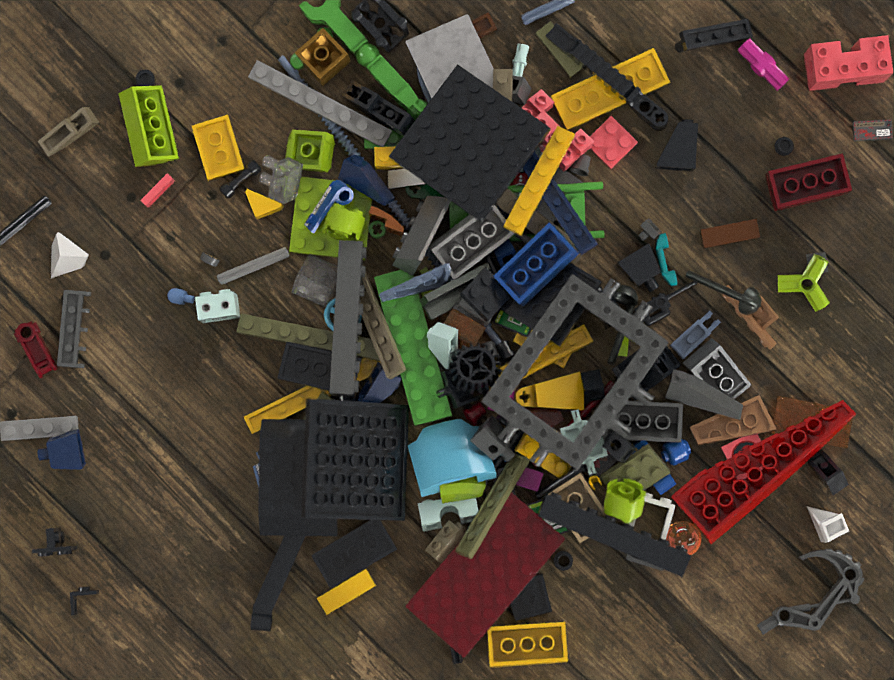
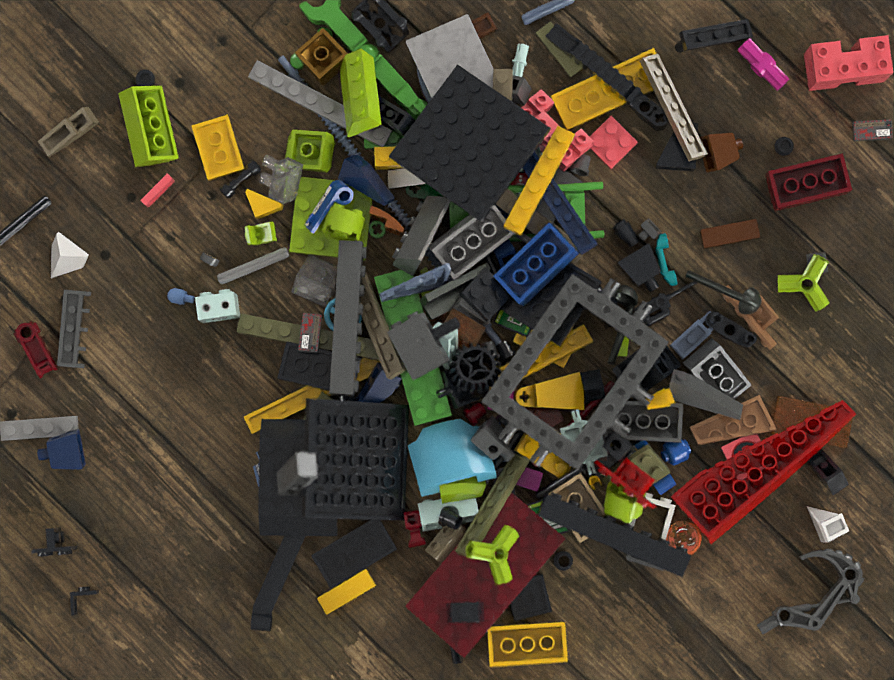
none -> lime bracket [245,222,277,245]
none -> dark grey brick [277,451,317,496]
none -> tile [298,313,323,353]
none -> lime slope [340,49,382,137]
none -> dark grey piece [387,311,461,380]
none -> dark red leg [404,510,426,548]
none -> black piece [438,507,462,530]
none -> black torso [447,602,484,623]
none -> lime piece [465,525,519,585]
none -> red bracket [594,457,655,509]
none -> black cone [612,219,639,248]
none -> dark tan plate [640,54,707,162]
none -> yellow cone [646,388,675,410]
none -> reddish brown torso [700,133,743,173]
none -> black connector [705,312,757,348]

